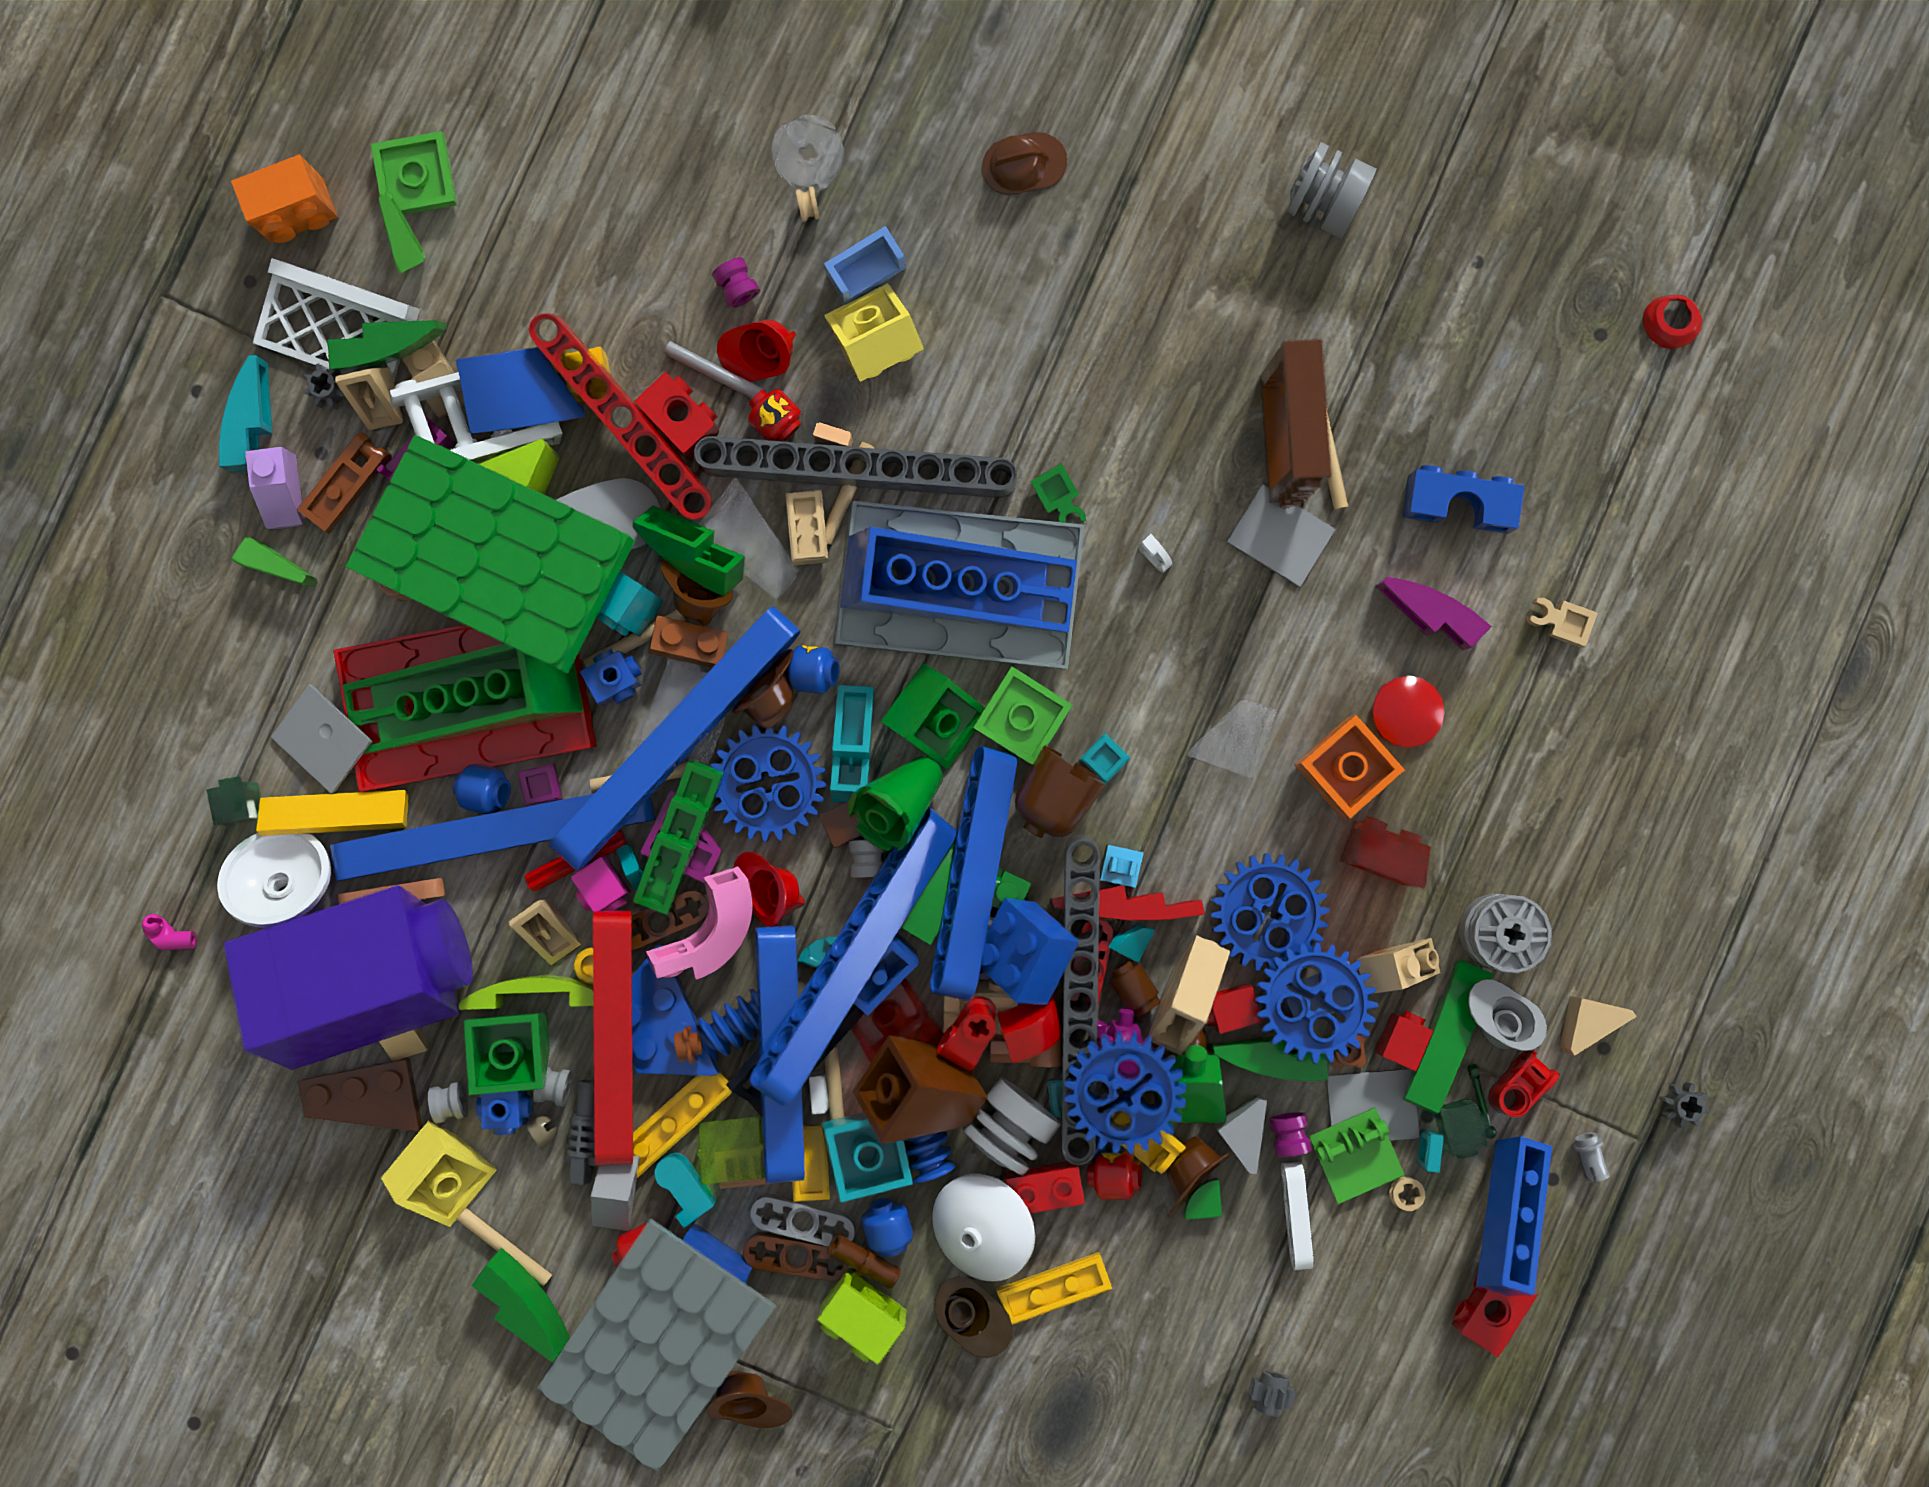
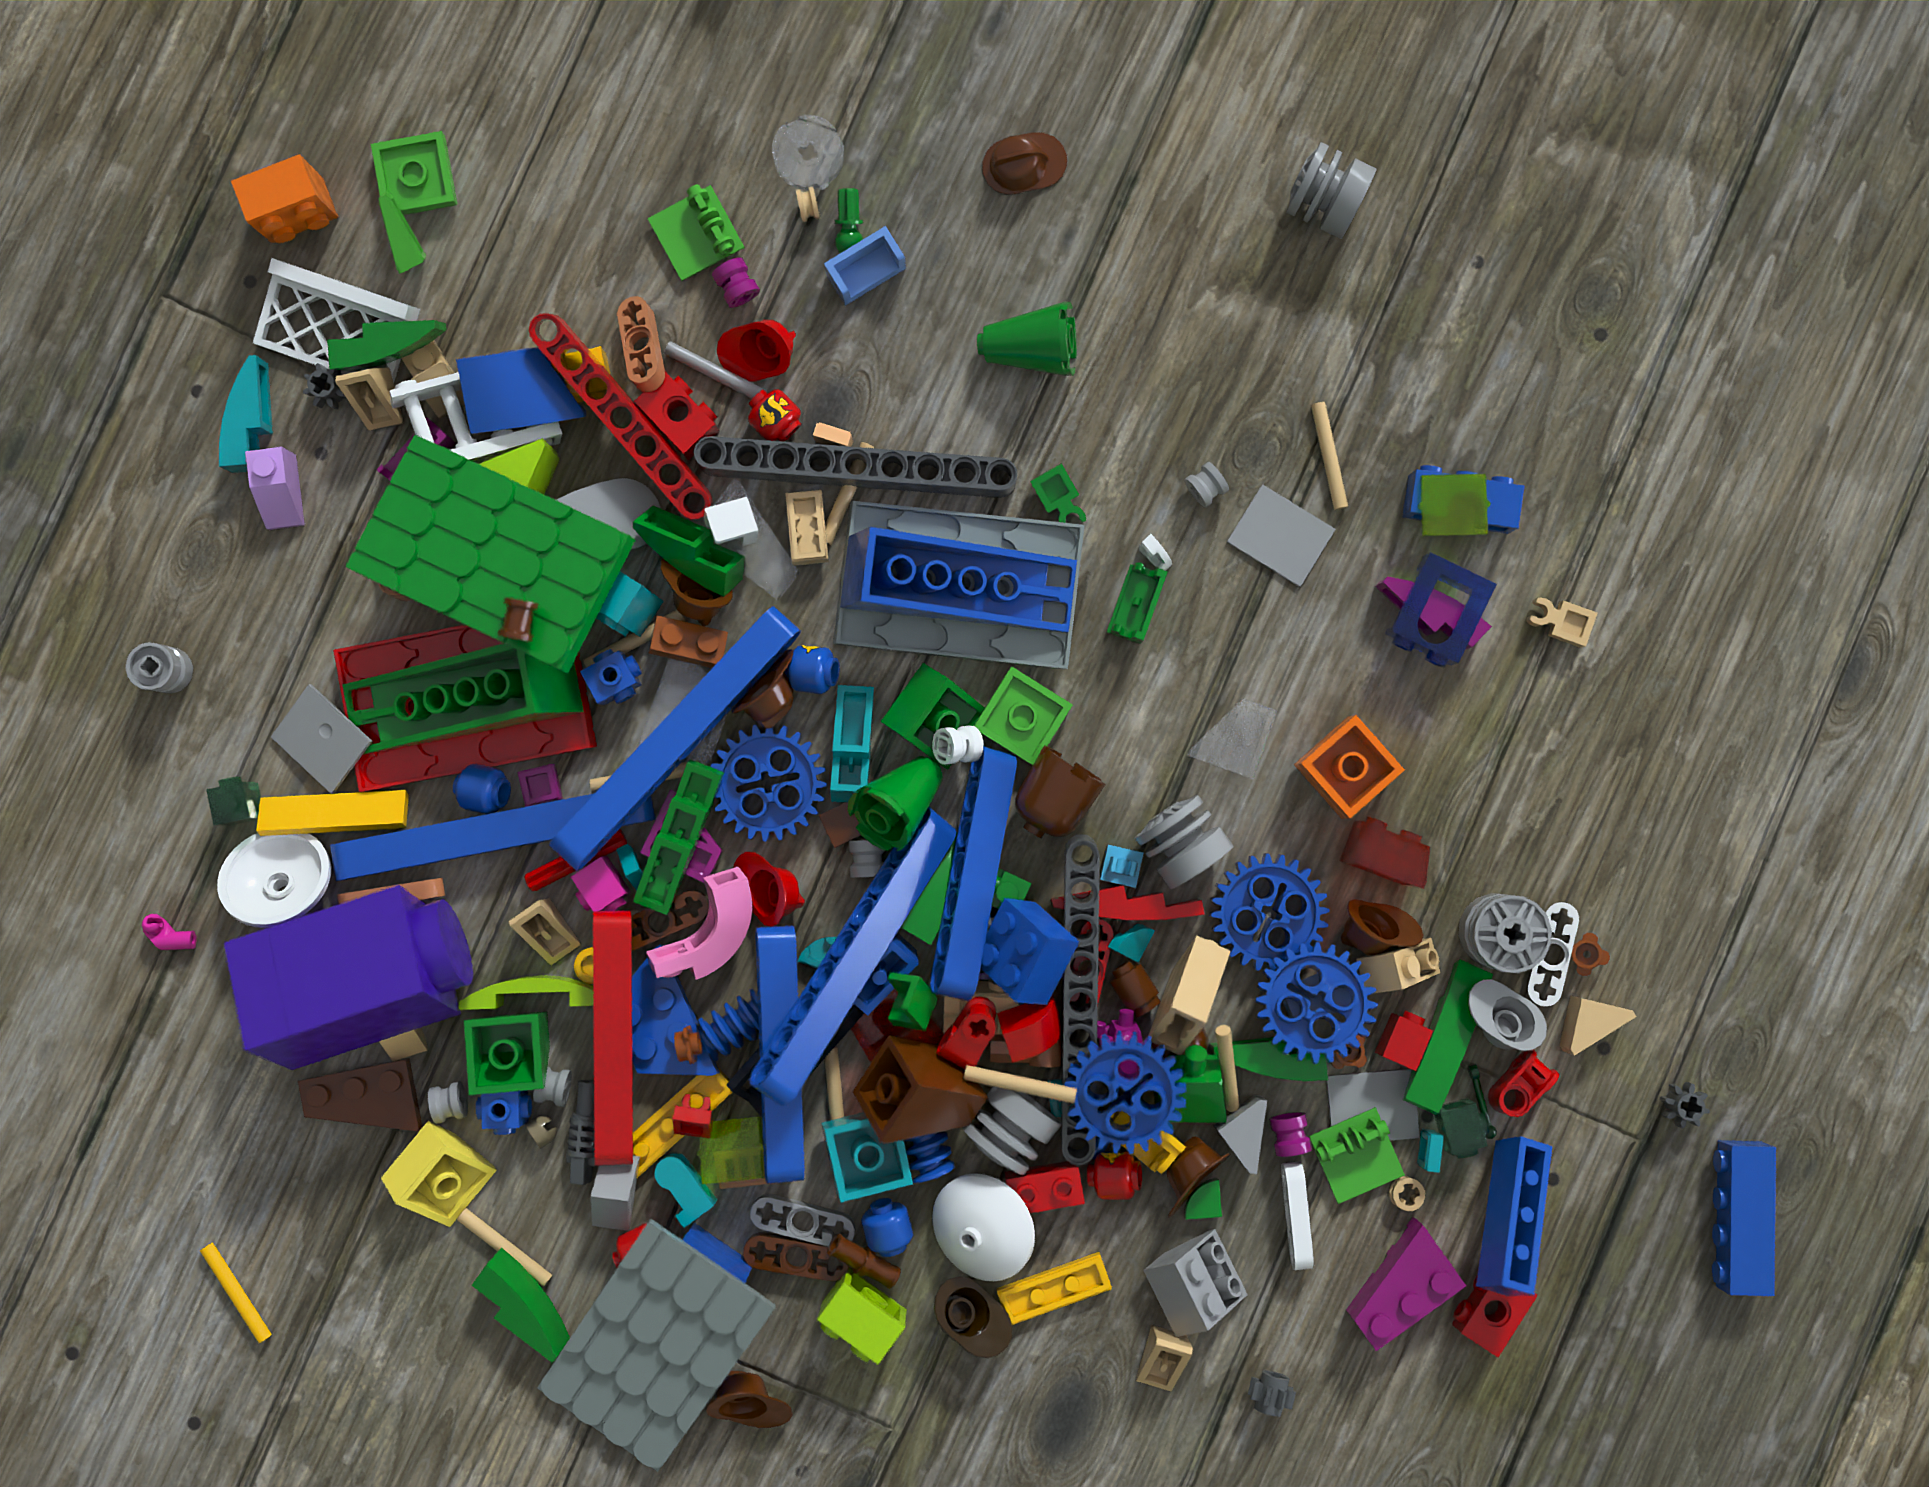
bright green slope [231,537,318,587] -> none
dark orange plate [297,432,392,534] -> none
yellow tile [792,1124,831,1202] -> none
white tile [809,1072,829,1114] -> none
light yellow slope [824,283,924,382] -> none
teal tile [1079,733,1131,784] -> none
red brick [1207,984,1262,1034] -> none
reddish brown window [1260,339,1332,509] -> none
red dish [1372,676,1445,748] -> none
light grey pin [1573,1132,1610,1183] -> none
red piece [1642,294,1703,349] -> none
none -> light grey wheel [125,642,193,694]
none -> yellow bar [200,1242,272,1343]
none -> reddish brown bush [498,597,538,642]
none -> nougat beam [617,296,665,392]
none -> bright green hinge [648,184,745,281]
none -> red tile [672,1094,713,1139]
none -> white panel [704,497,758,546]
none -> green axle [834,188,863,253]
none -> green panel [887,972,938,1031]
none -> white wheel [932,726,983,765]
none -> tan bar [964,1065,1077,1103]
none -> green cone [977,302,1077,376]
none -> green hinge [1106,562,1168,644]
none -> light grey wheel [1134,795,1234,889]
none -> tan slope [1136,1325,1193,1391]
none -> light grey slope [1143,1229,1248,1337]
none -> light grey wheel [1184,462,1229,508]
none -> tan bar [1216,1025,1239,1112]
none -> reddish brown piece [1341,899,1424,956]
none -> magenta wedge [1346,1217,1466,1351]
none -> clear blue panel [1385,552,1497,668]
none -> clear neon green piece [1418,474,1491,536]
none -> white beam [1528,902,1579,1006]
none -> dark orange plate [1570,933,1610,976]
none -> blue brick [1712,1140,1776,1296]

